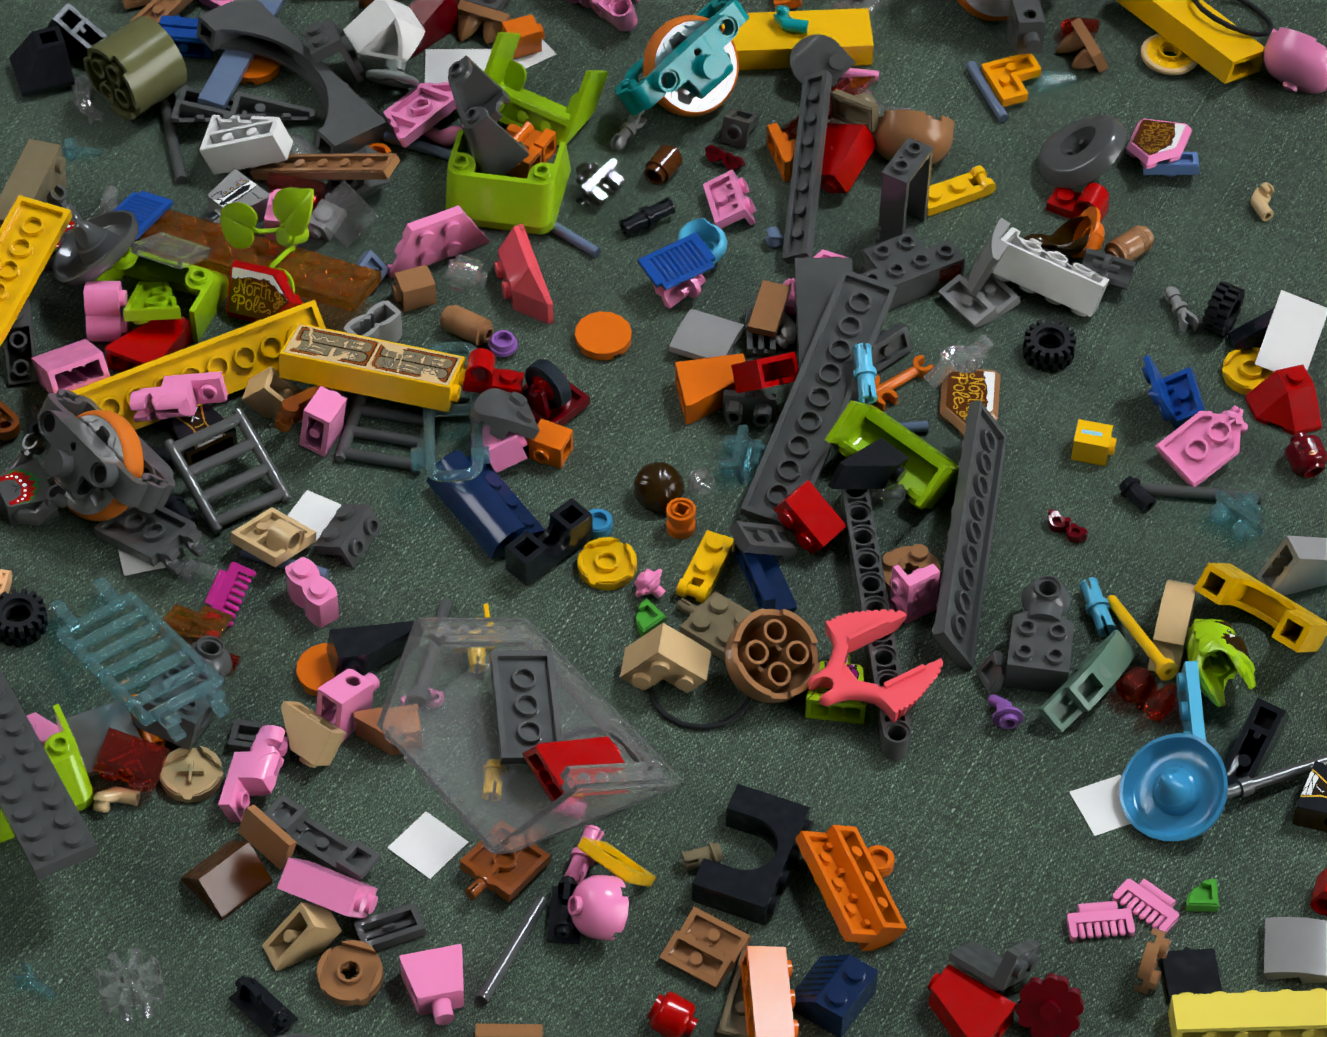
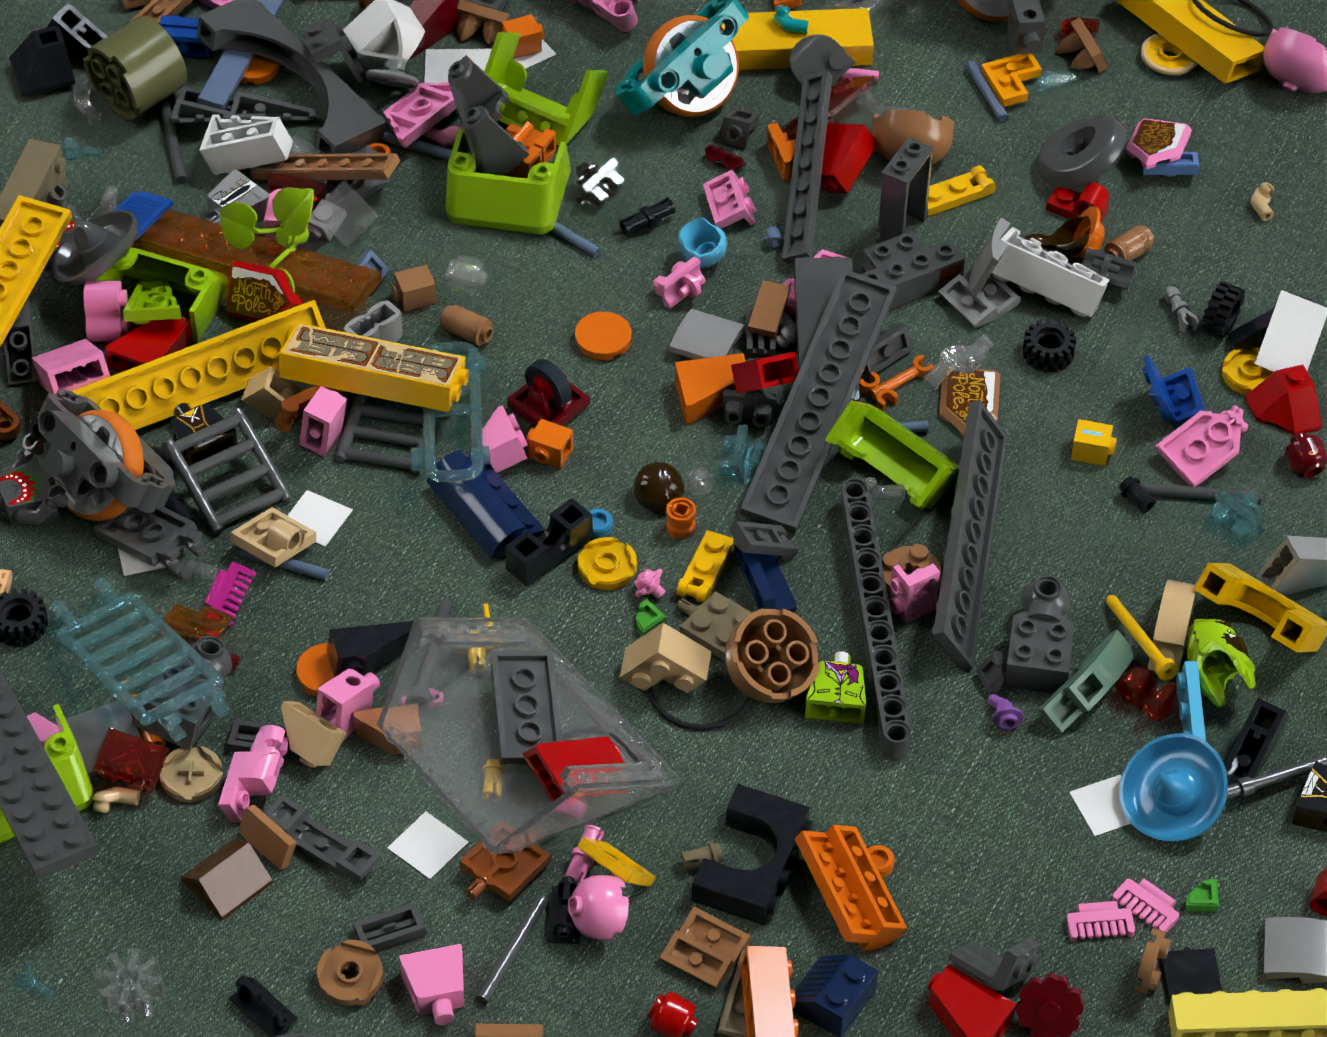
bright pink plate [130,371,228,422] -> none
clear tile [131,232,210,269] -> none
tan slope [262,902,342,971] -> none
bright pink brick [277,857,378,919] -> none
bright pink brick [285,557,339,628] -> none
dark grey bracket [313,504,382,567] -> none
bright pink wing [387,205,489,279] -> none
red plate [462,348,524,394] -> none
dark grey slope [470,388,540,440] -> none
medium lavender plate [489,330,518,357] -> none
coral wedge [494,223,554,324] -> none
light grey piece [610,111,647,151] -> none
blue window [638,232,715,291] -> none
reddish brown brick [644,145,683,185] -> none
red piece [773,480,847,555] -> none
coral piece [807,609,943,723] -> none
black slope [828,438,909,489] -> none
dark tan tile [831,89,878,133] -> none
medium azure pin [853,343,878,404] -> none
dark red piece [1048,509,1088,543] -> none
medium azure pin [1079,577,1116,637] -> none

